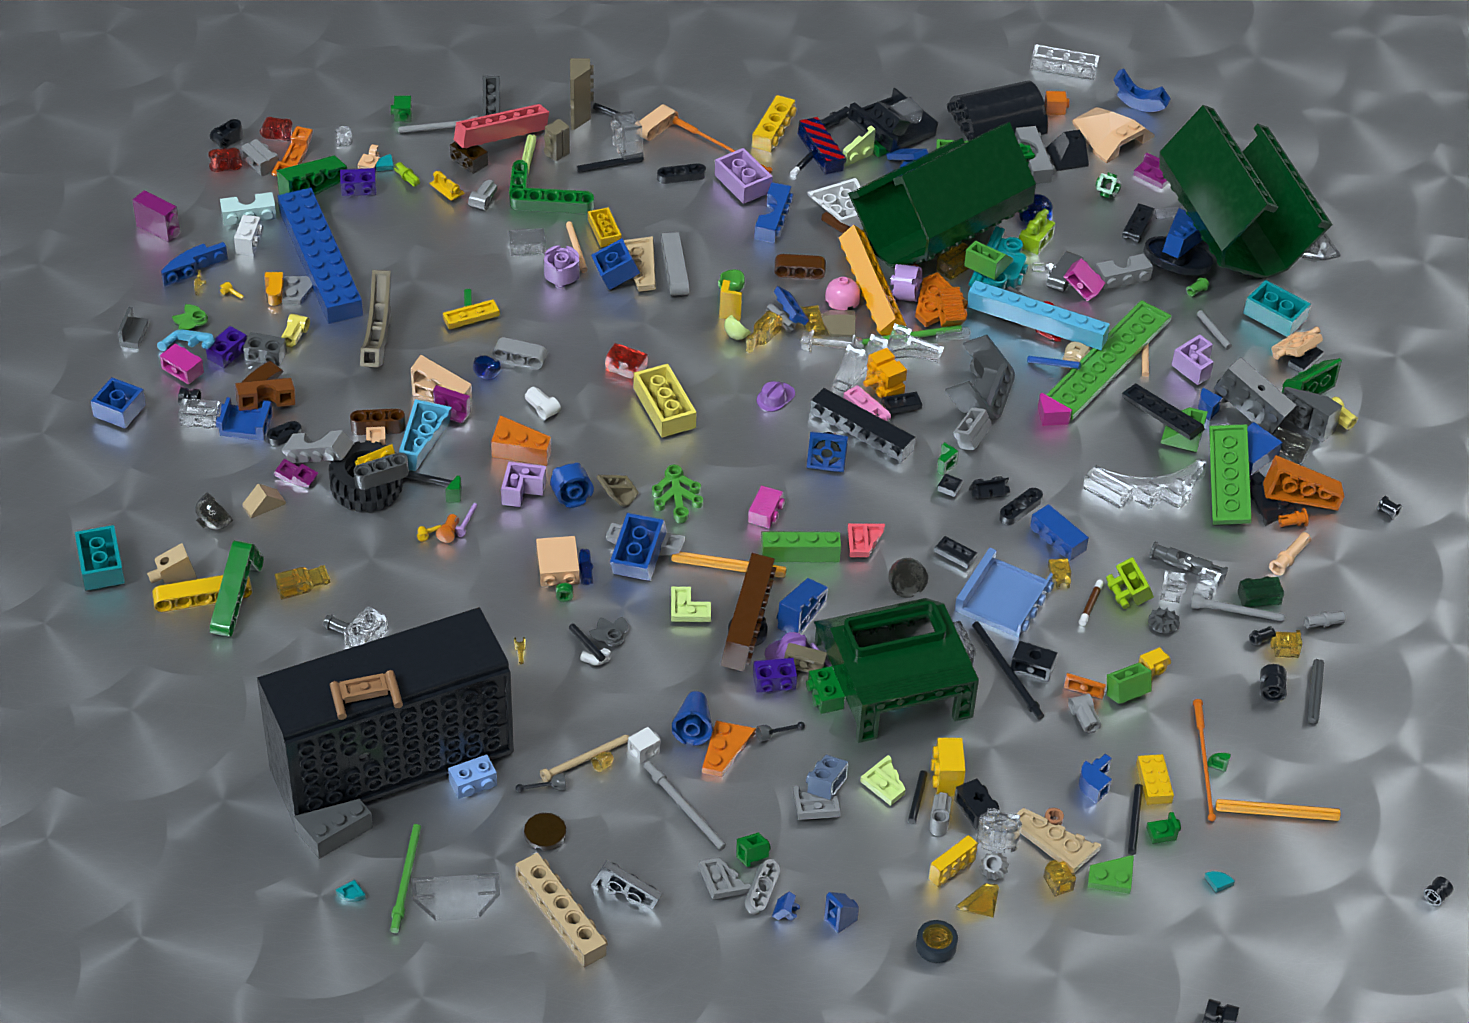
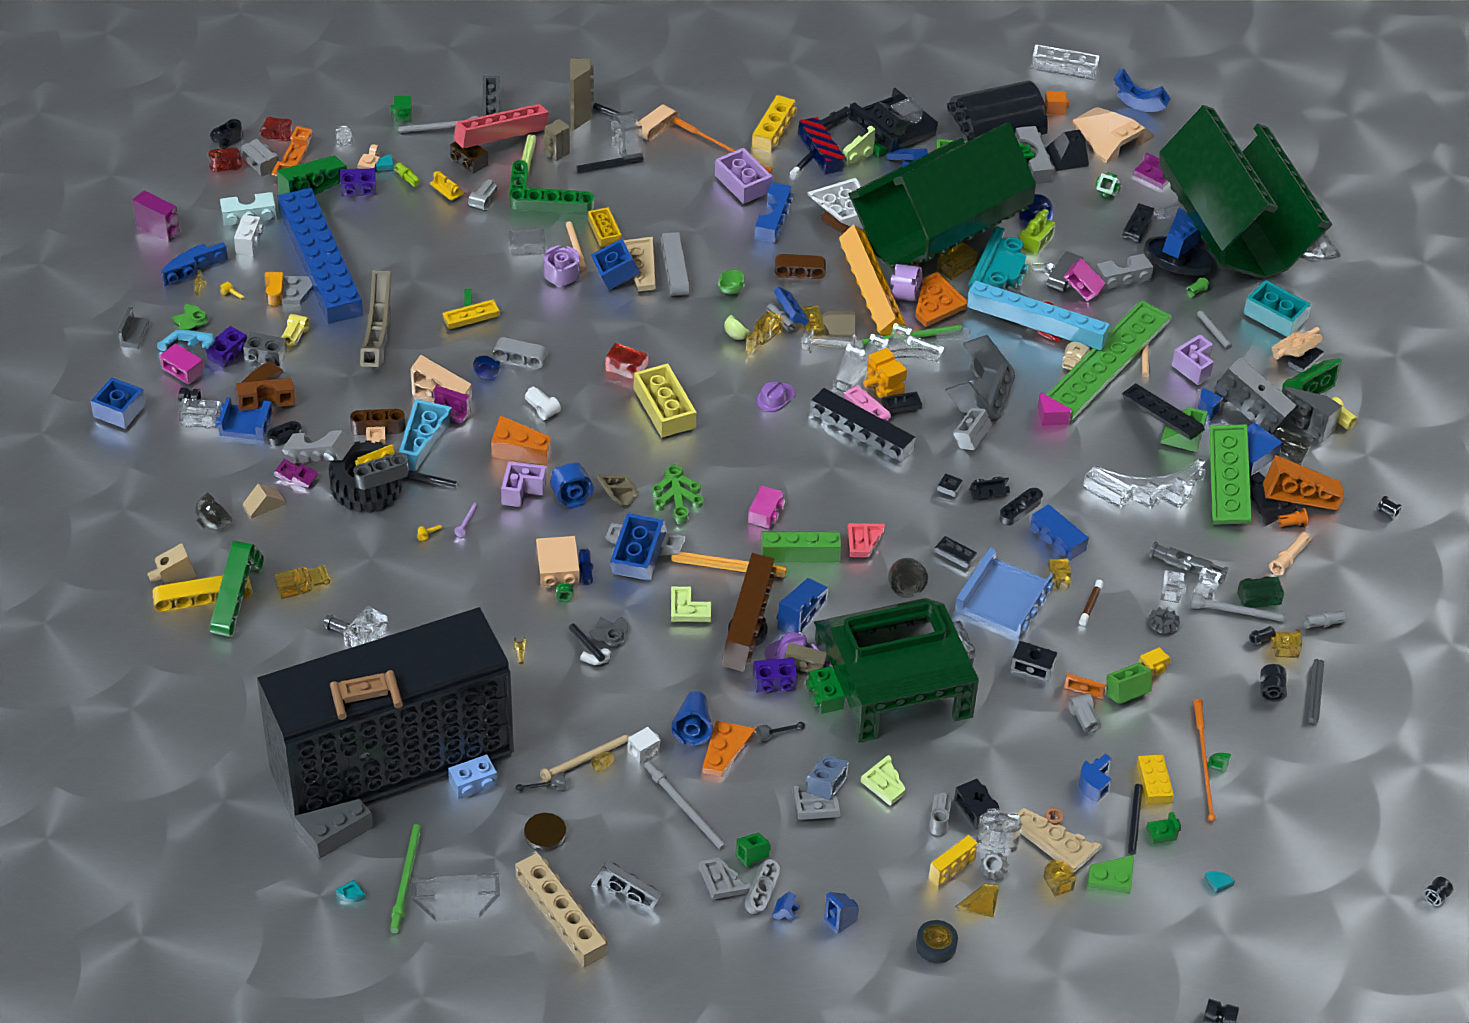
teal brick [75,525,125,591] -> none
orange pin [436,514,459,543] -> none
green slope [445,476,462,503] -> none
black beam [657,163,706,184] -> none
yellow panel [719,280,742,321] -> none
blue piece [807,432,848,473] -> none
bright pink cylinder [825,277,861,310] -> none
black bar [908,770,928,824] -> none
yellow brick [931,738,966,796] -> none
orange brick [934,287,967,327] -> none
green bracket [937,442,959,476] -> none
bright green slope [964,241,1014,280] -> none
black bar [972,621,1044,720] -> none
blue bar [1027,356,1081,369] -> none
lime brick [1106,557,1154,609] -> none
light orange axle [1215,799,1341,821] -> none

